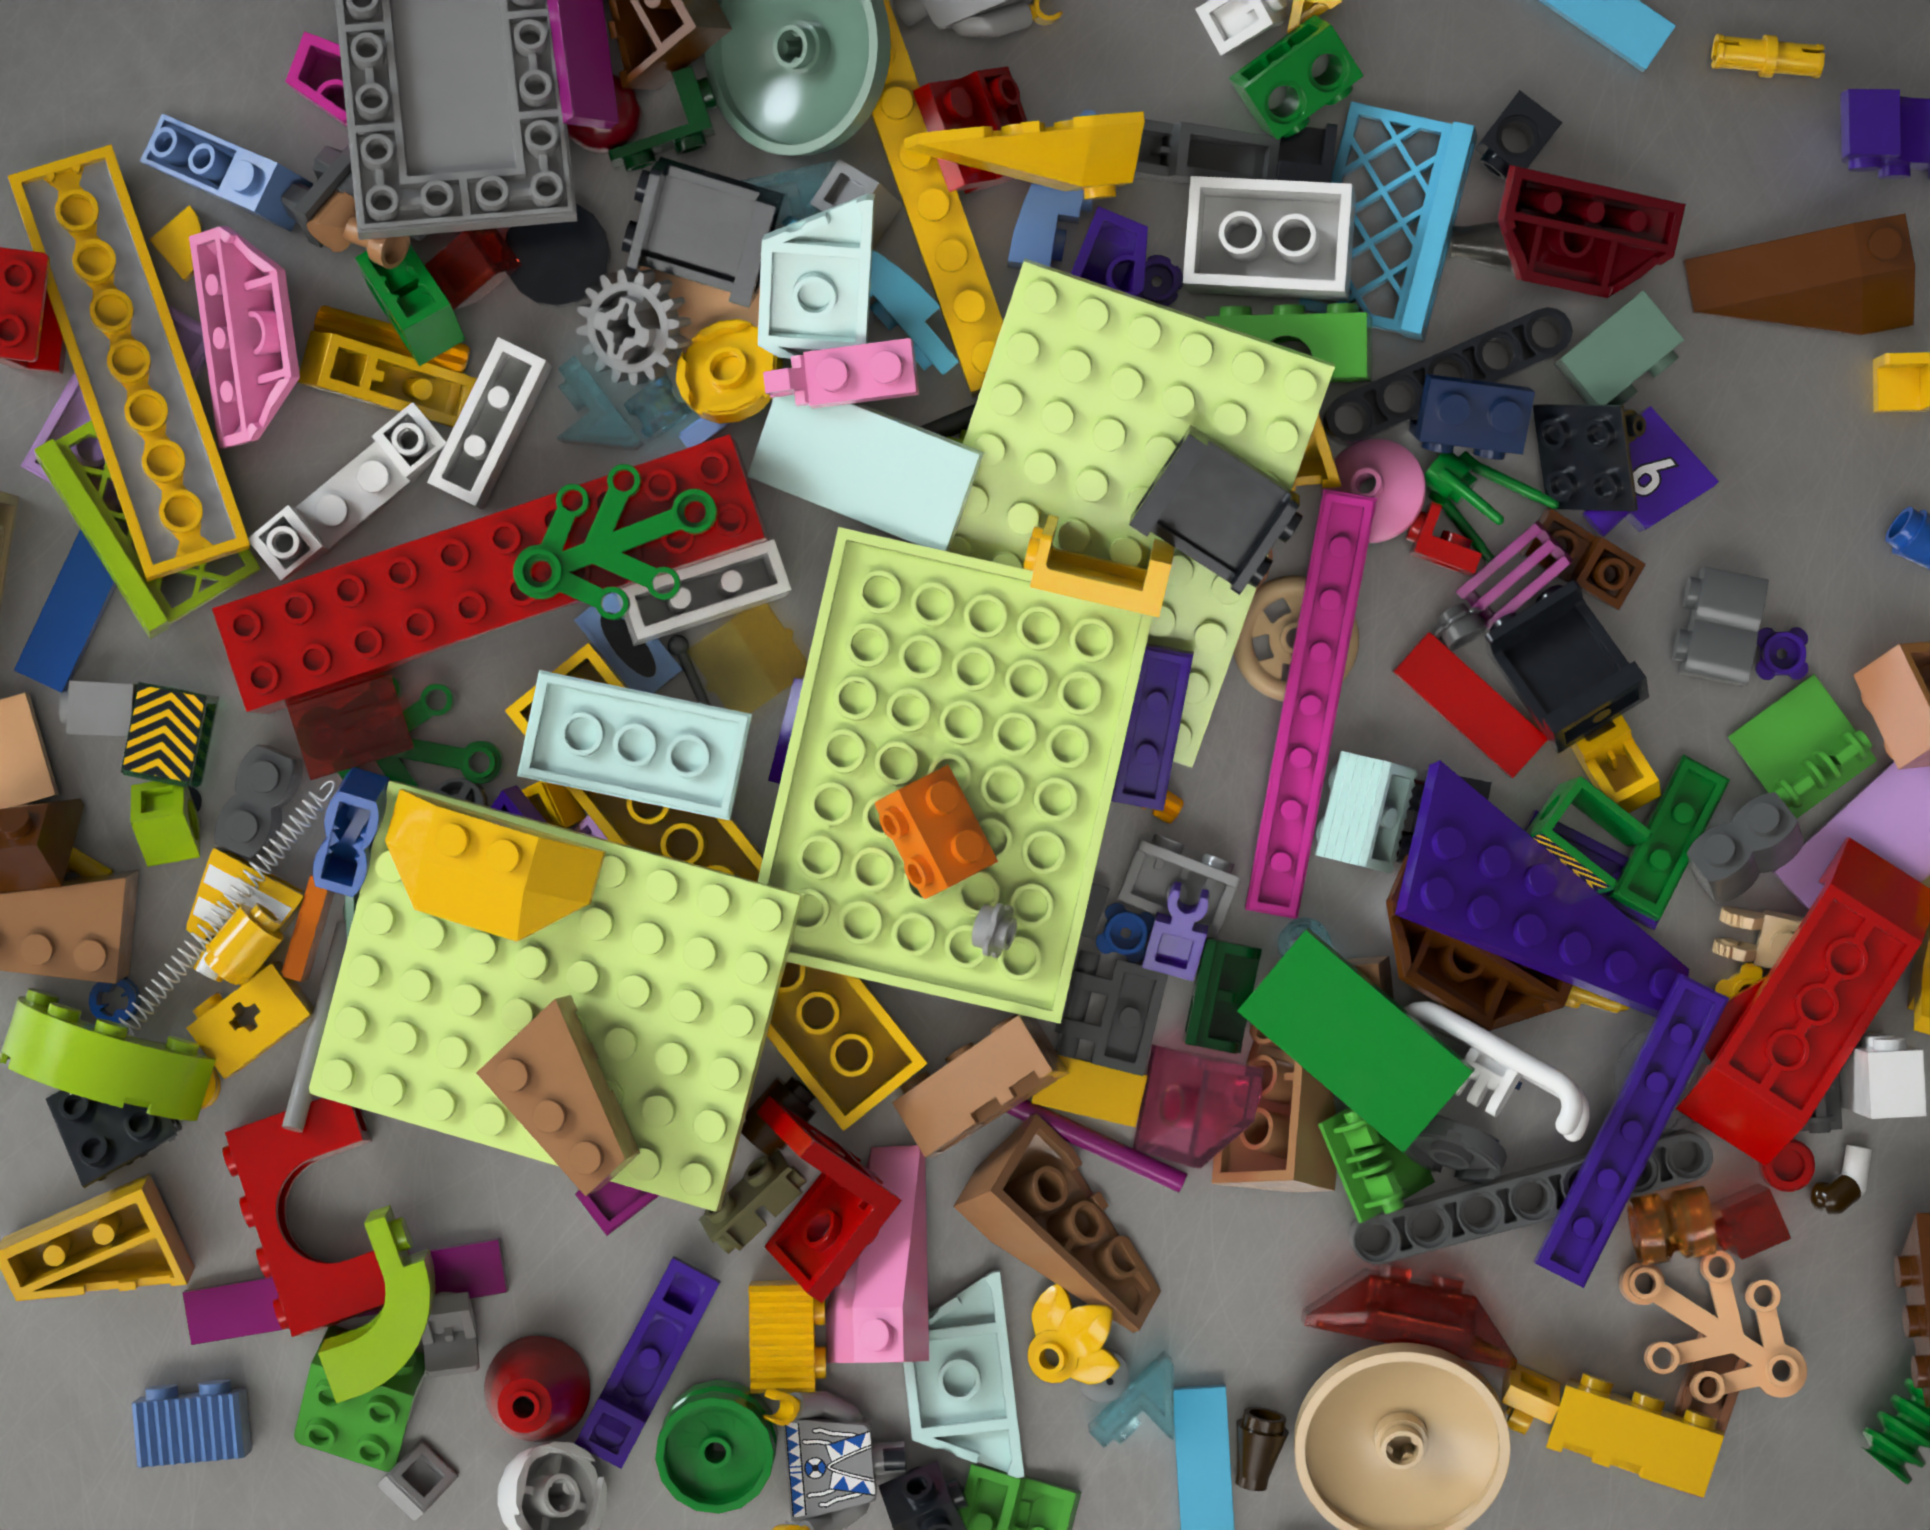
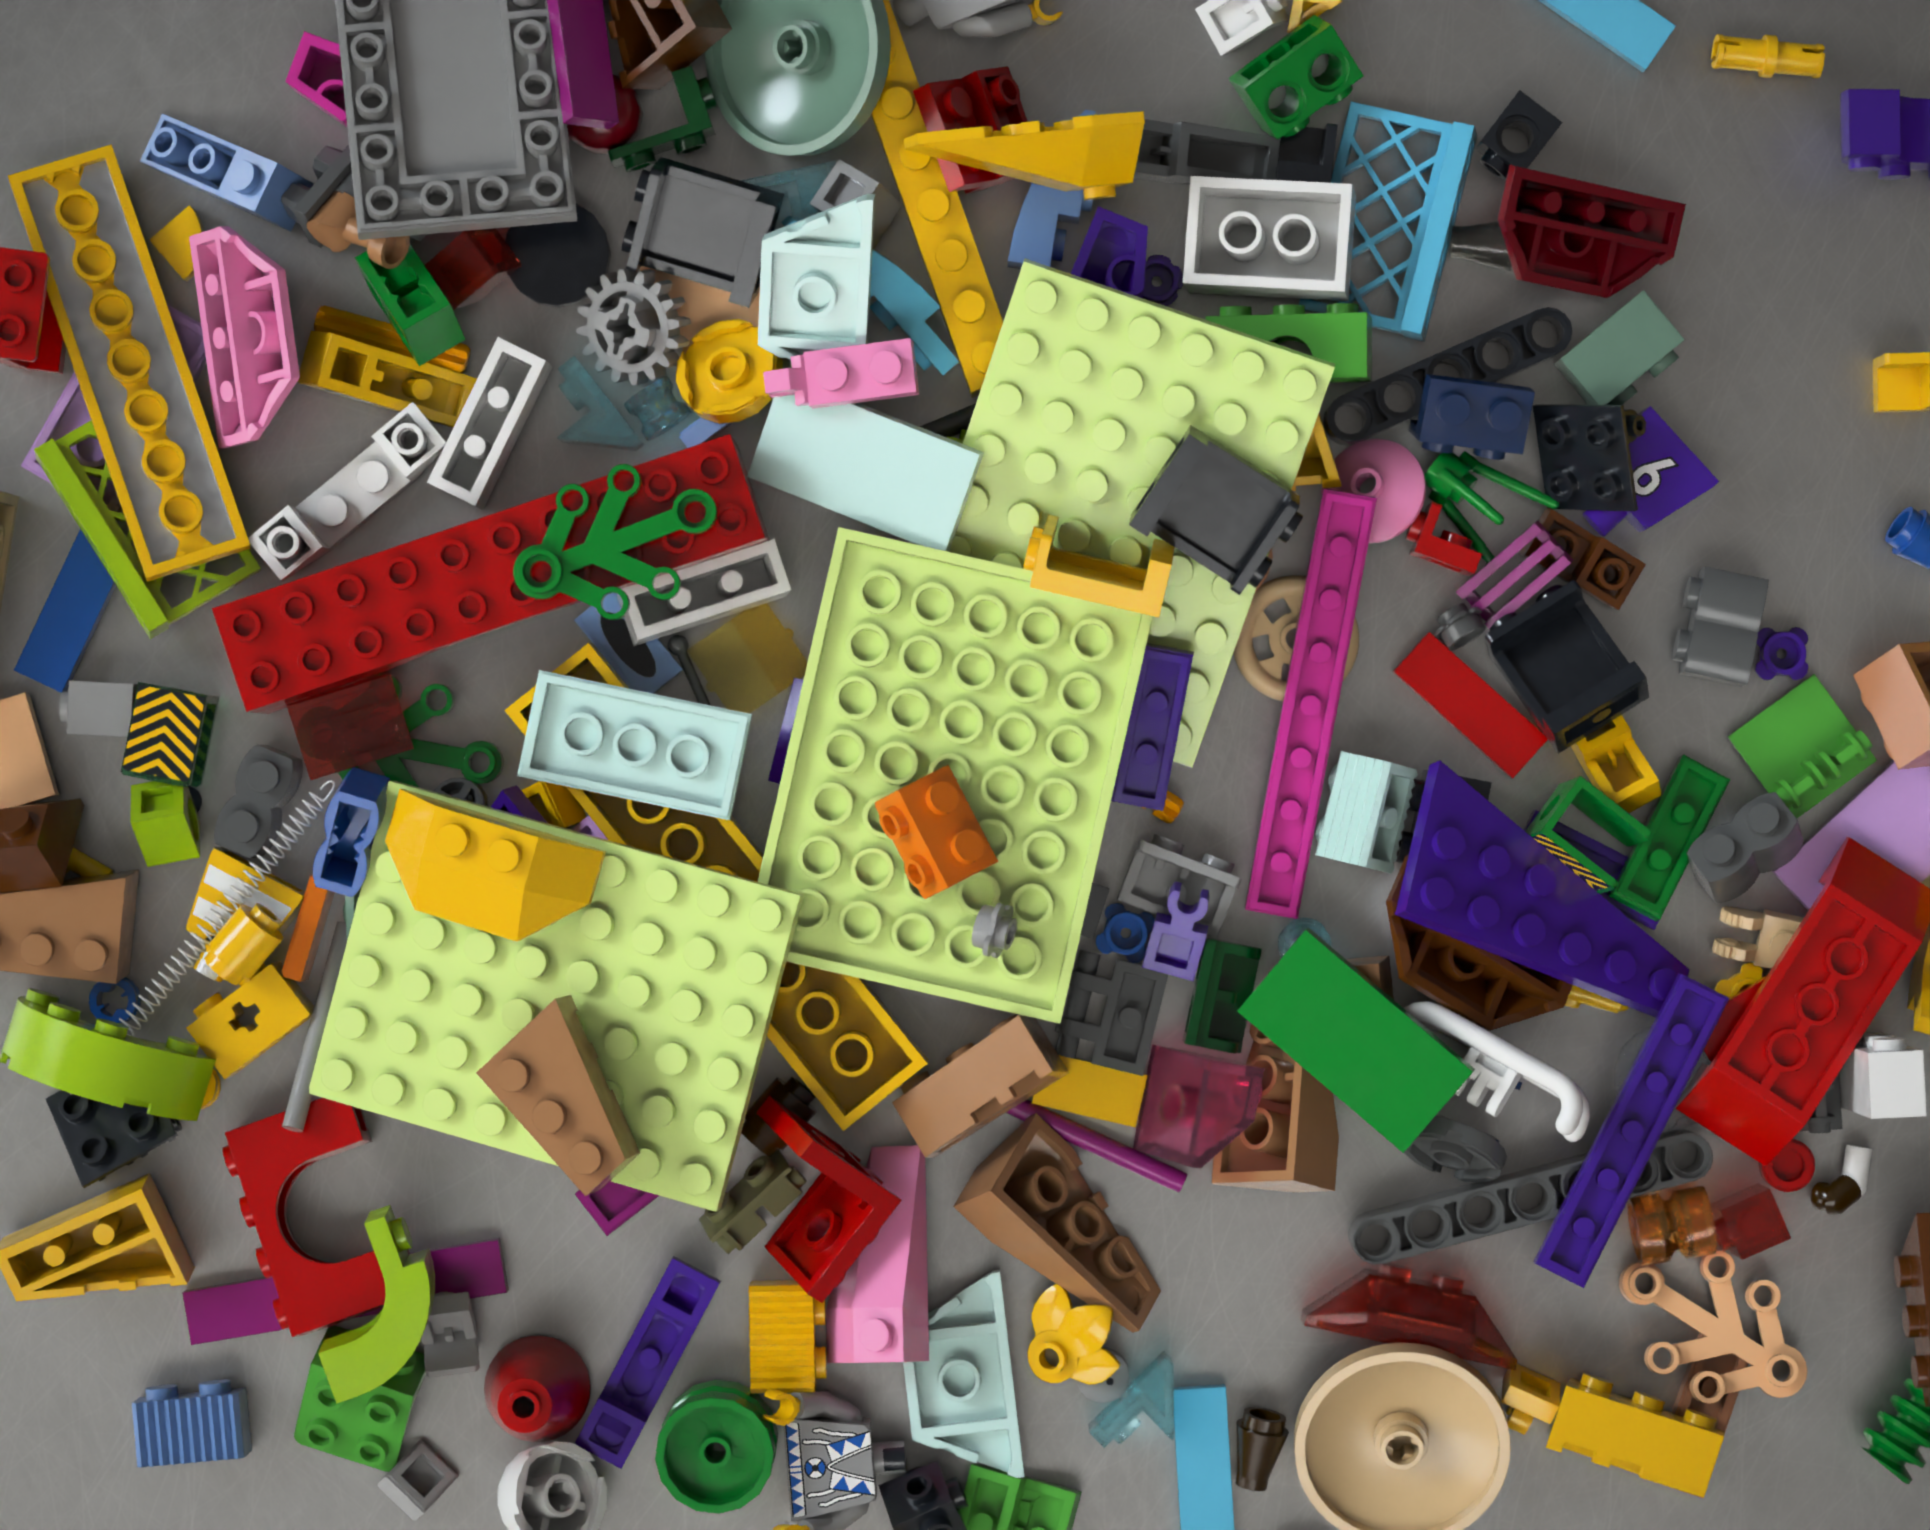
bright green hinge [1318,1107,1435,1223] -> none
reddish brown wedge [1683,213,1915,336] -> none

